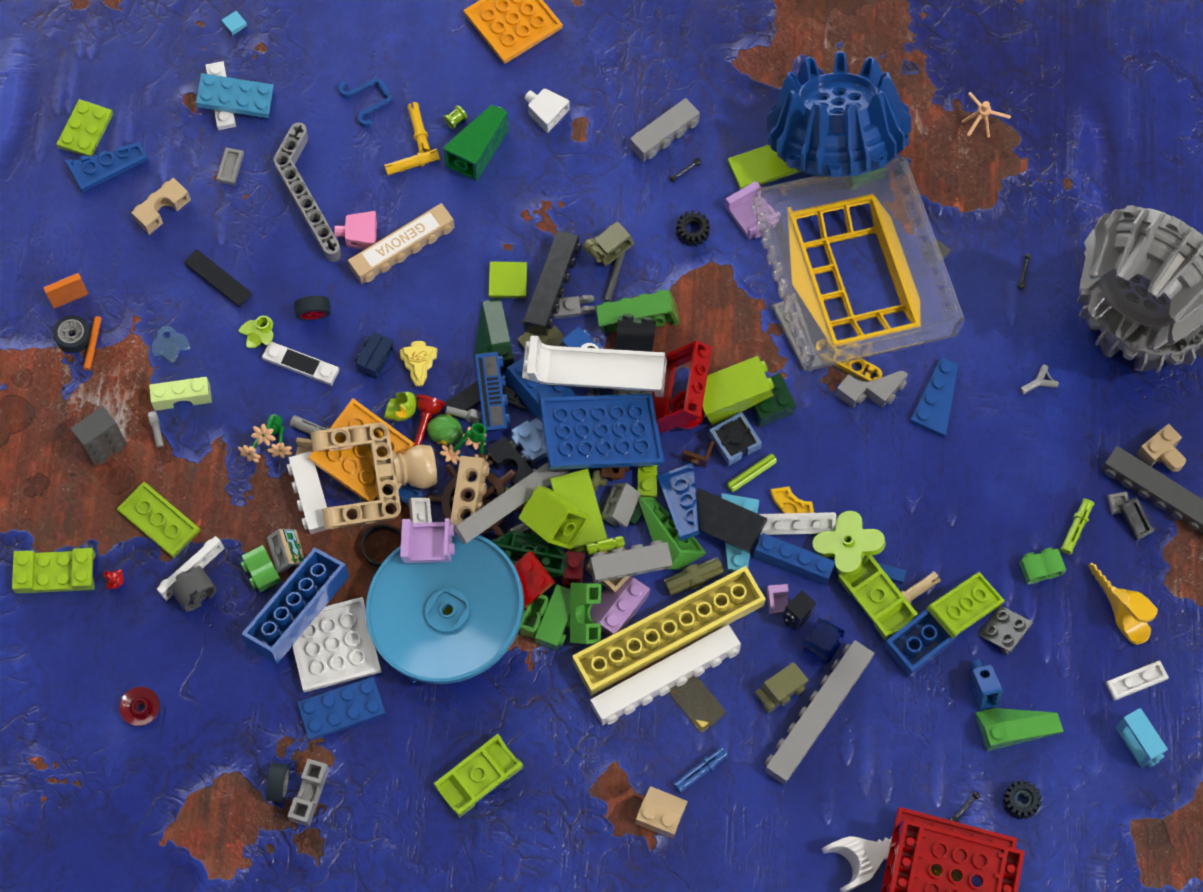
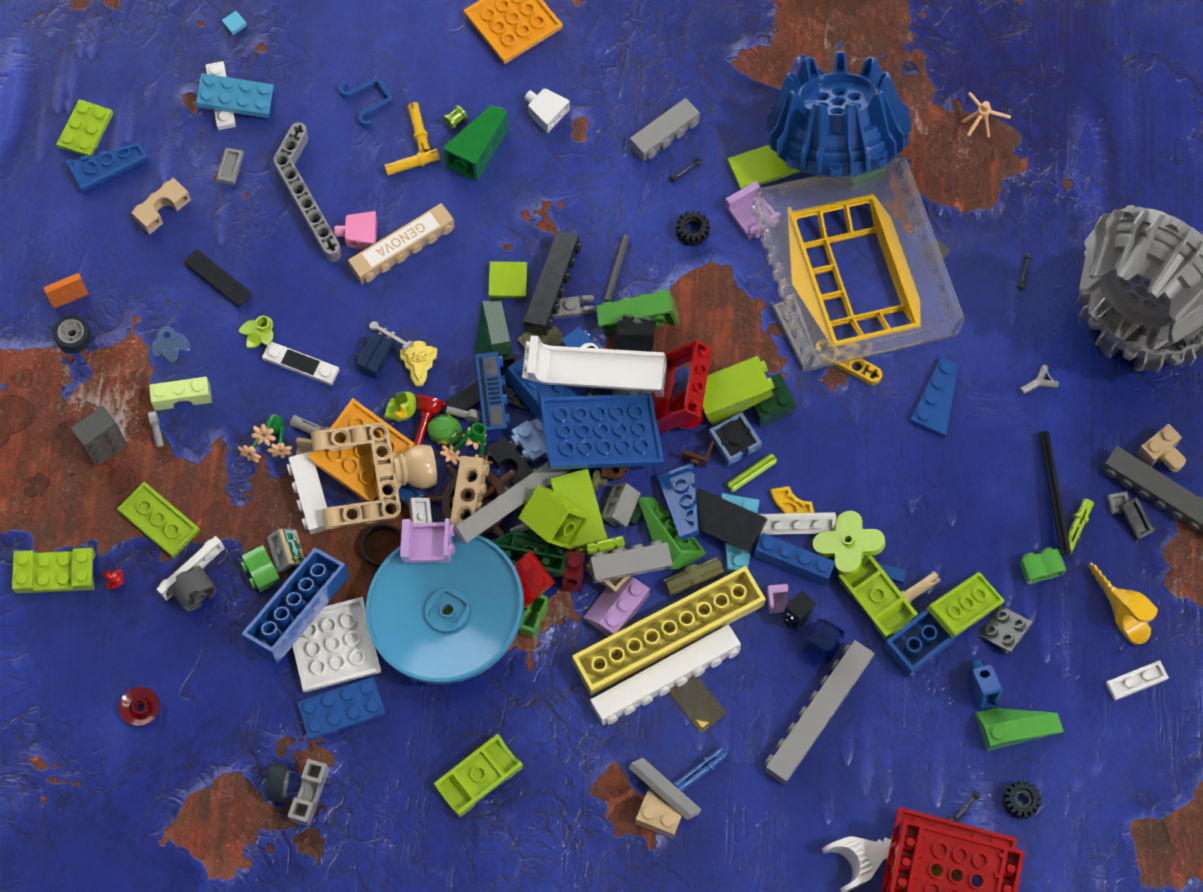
orange bar [83,316,102,371] -> none
black wheel [294,296,331,321] -> none
bright green brick [535,585,571,651] -> none
bright green arch [570,583,601,644] -> none
olive hinge [582,221,634,267] -> none
lime hinge [638,465,657,498] -> none
olive hinge [754,662,809,713] -> none
light grey arch [835,371,908,408] -> none
medium azure window [1115,708,1168,768] -> none
none -> light grey piece [369,321,413,352]
none -> light grey tile [629,758,701,820]
none -> black axle [1038,431,1071,555]

